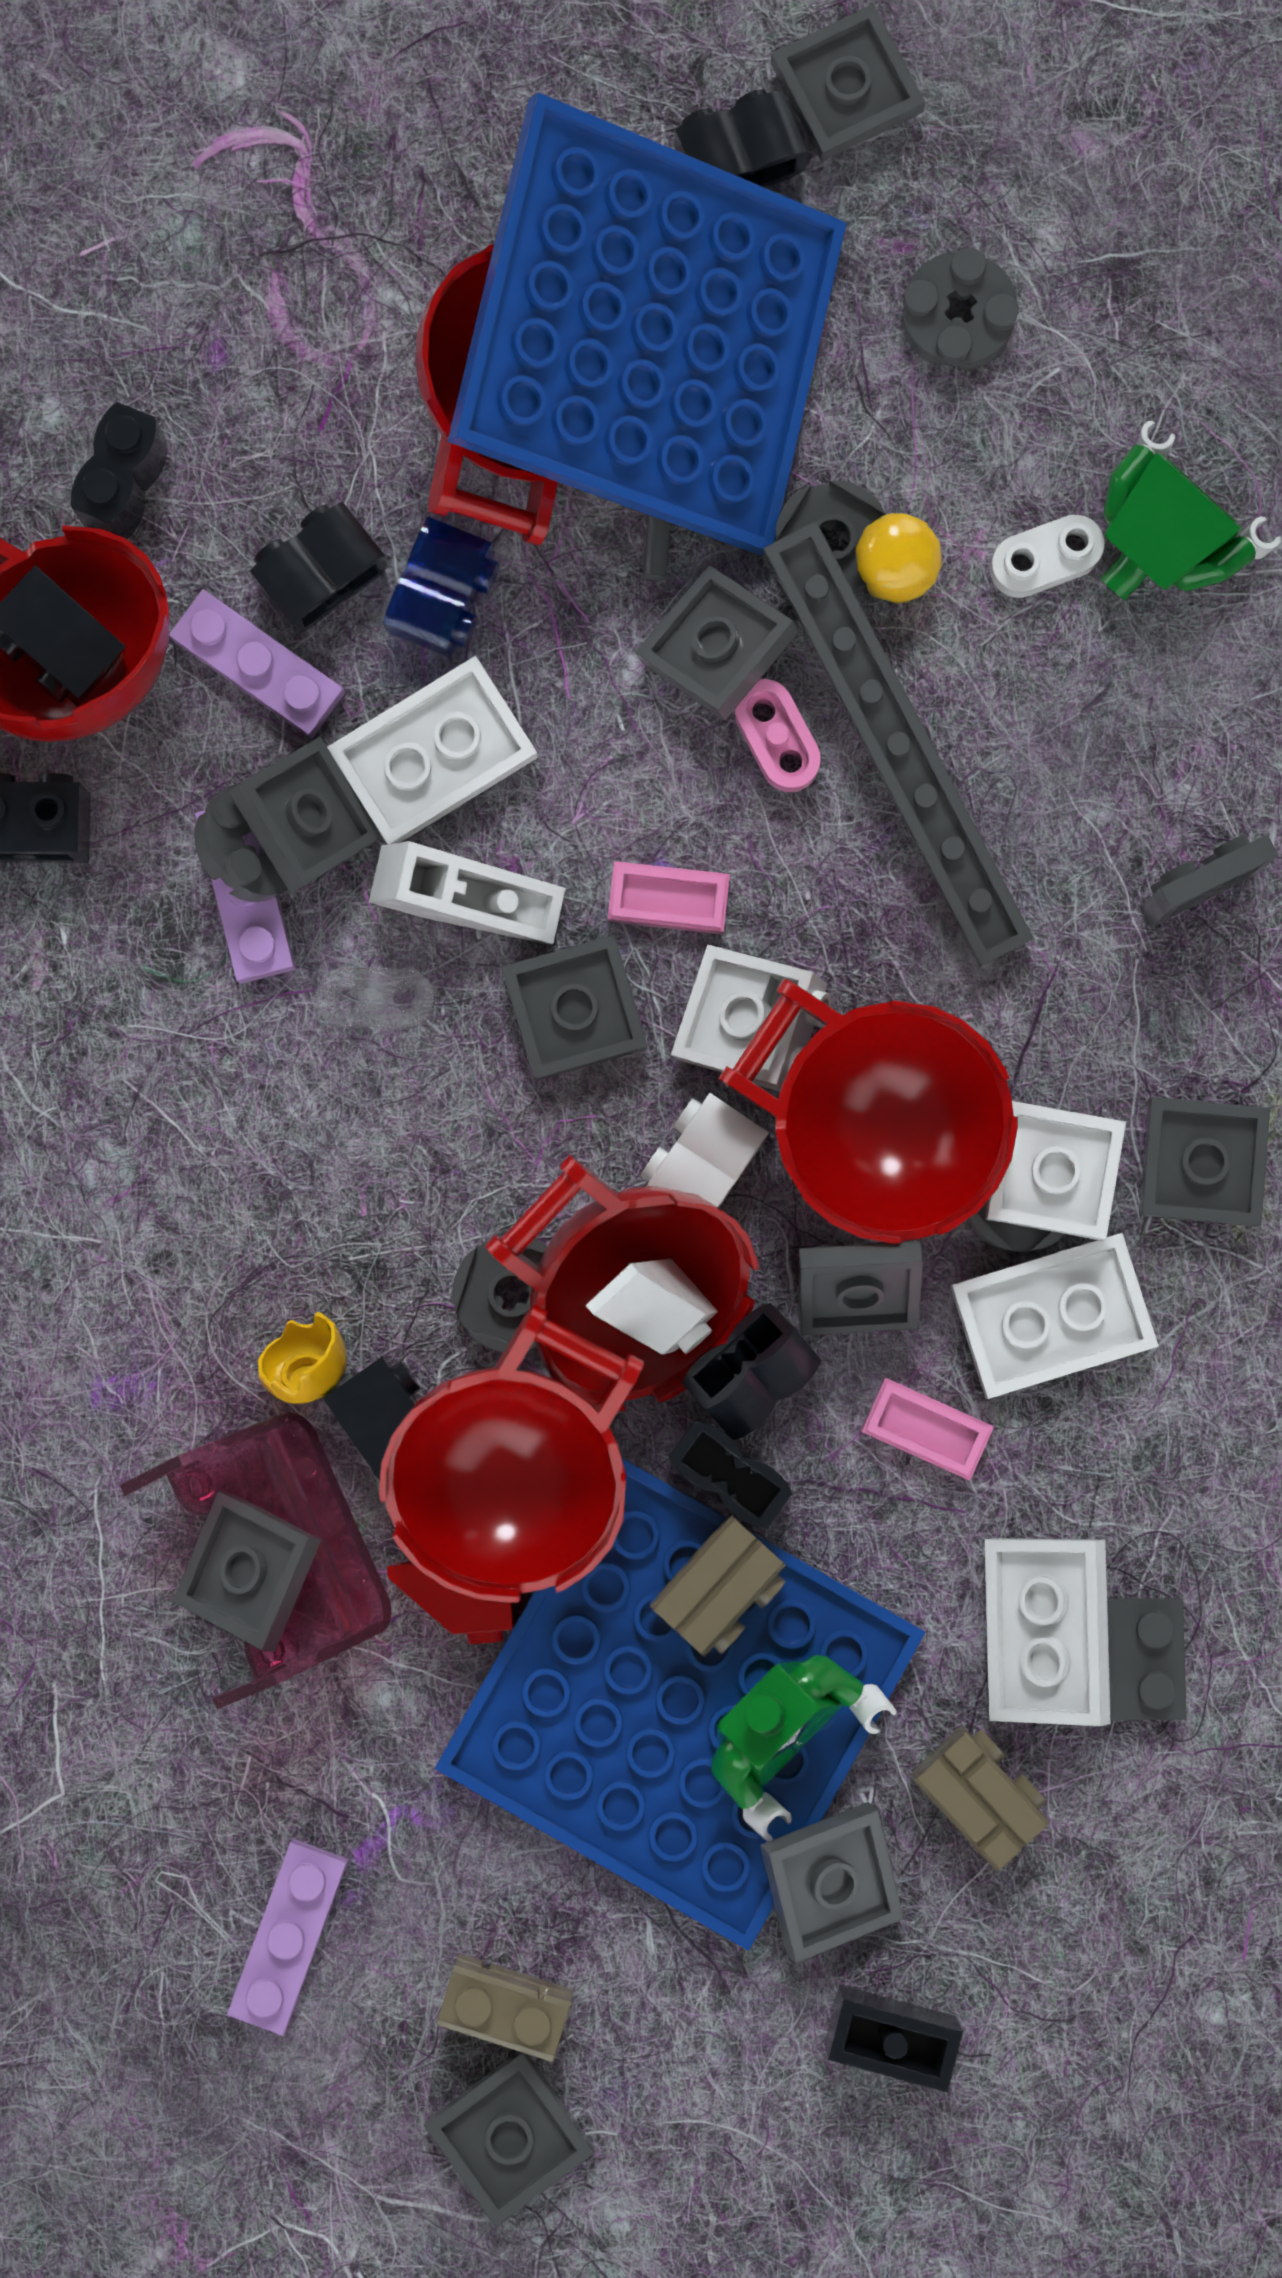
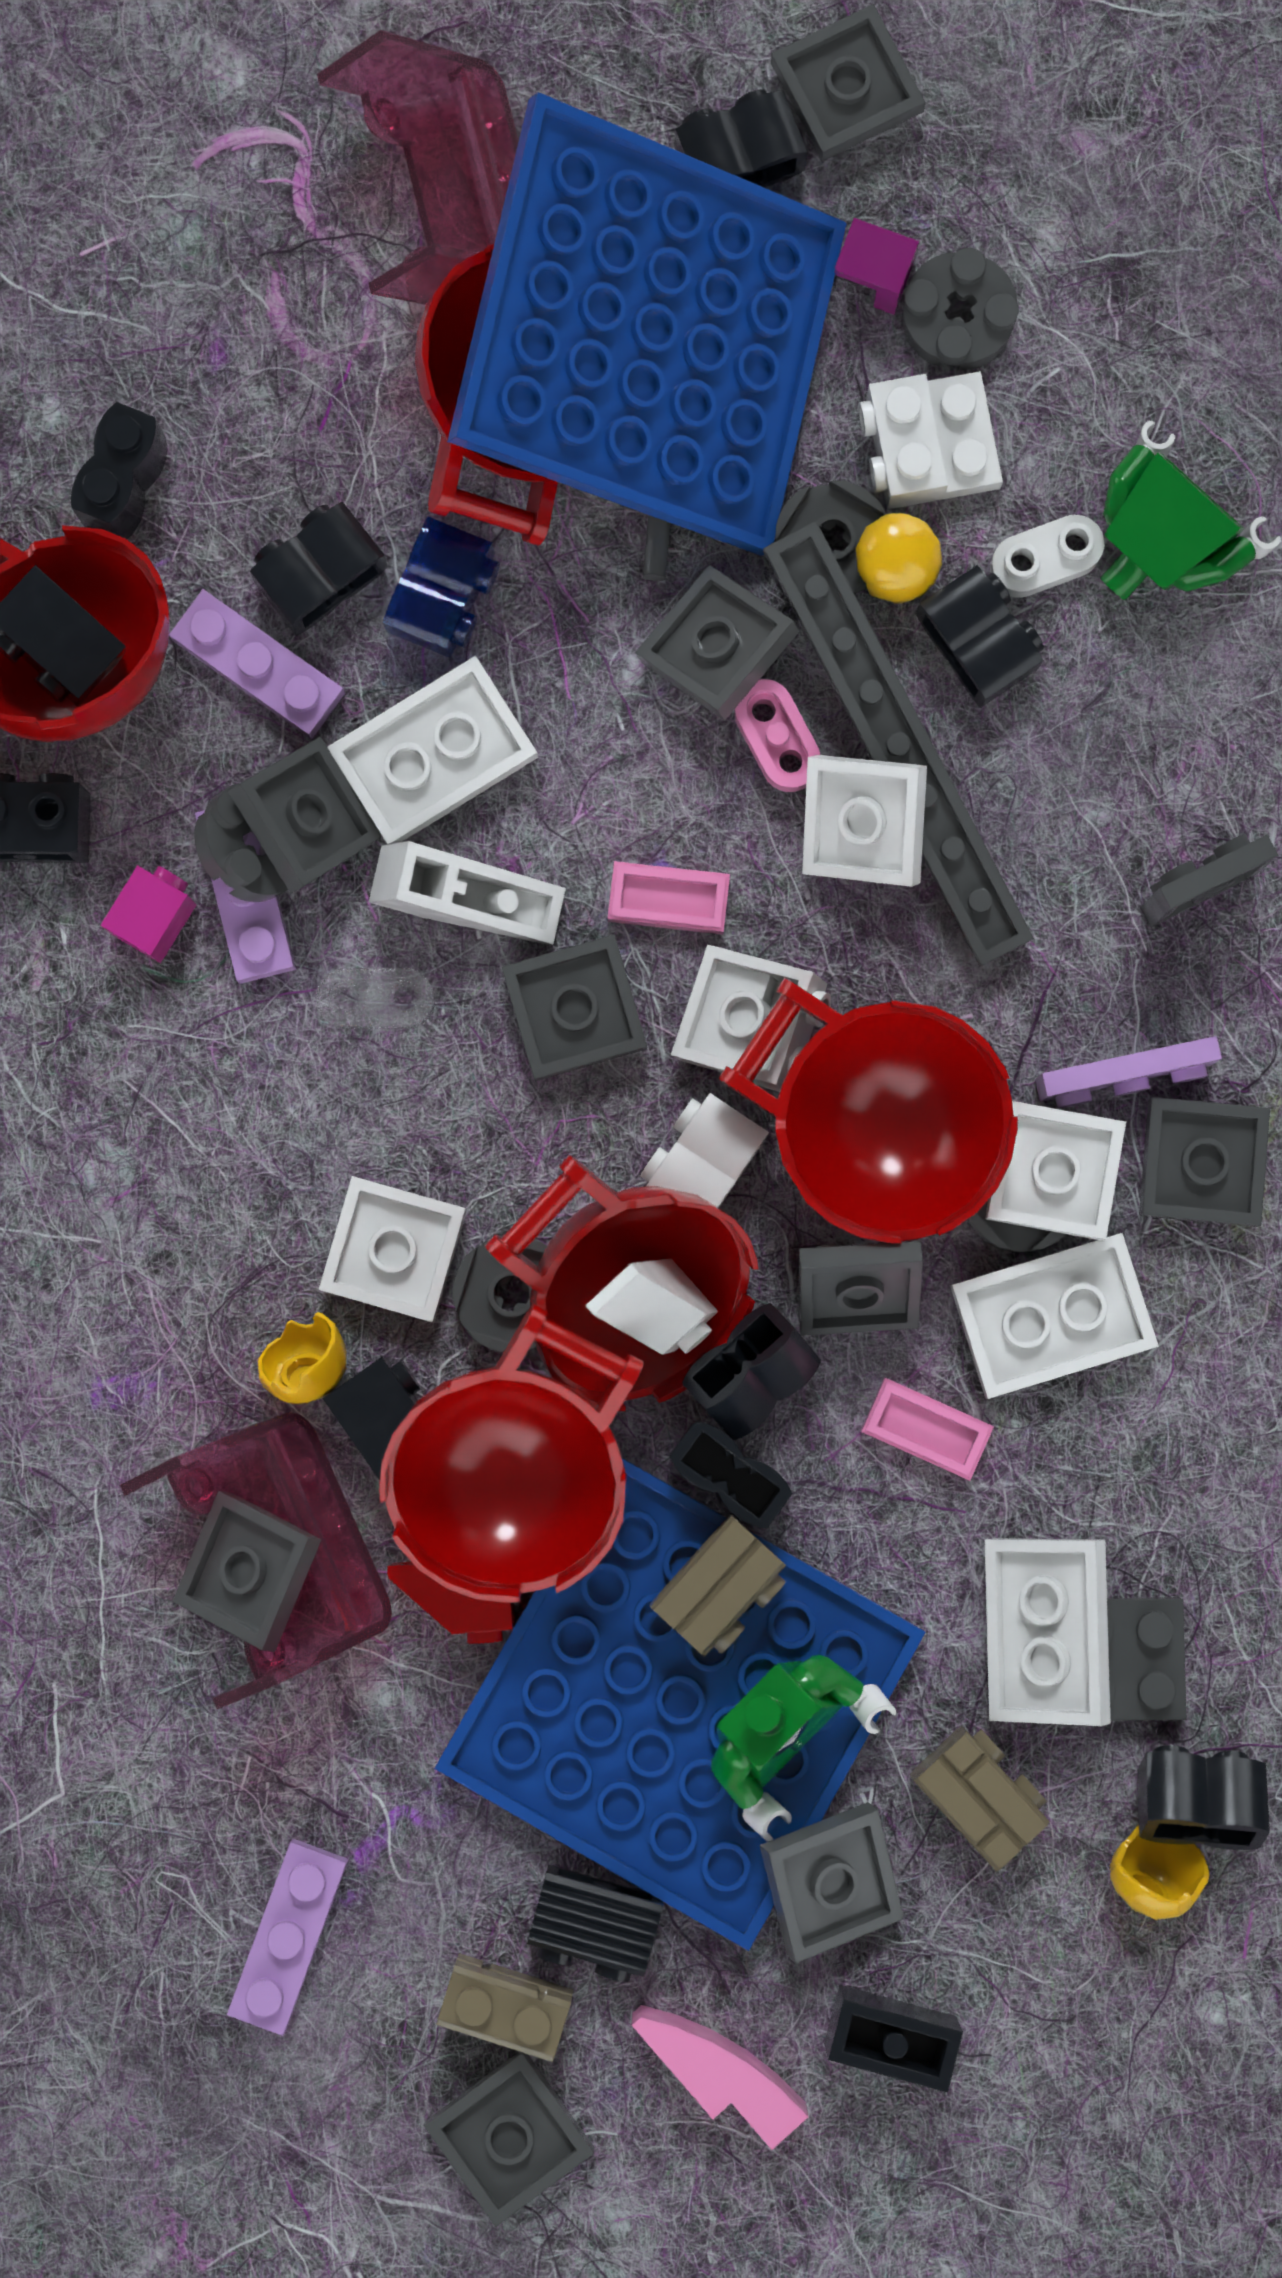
none -> dark pink brick [100,865,197,964]
none -> clear pink windscreen [317,30,519,305]
none -> white plate [319,1176,467,1323]
none -> black brick [527,1865,664,1982]
none -> bright pink slope [632,2005,809,2150]
none -> white plate [802,755,927,887]
none -> magenta panel [835,218,919,315]
none -> white plate [858,371,1003,510]
none -> black brick [915,565,1044,708]
none -> lavender plate [1035,1036,1222,1109]
none -> yellow hair [1110,1825,1210,1920]
none -> black brick [1137,1745,1270,1850]

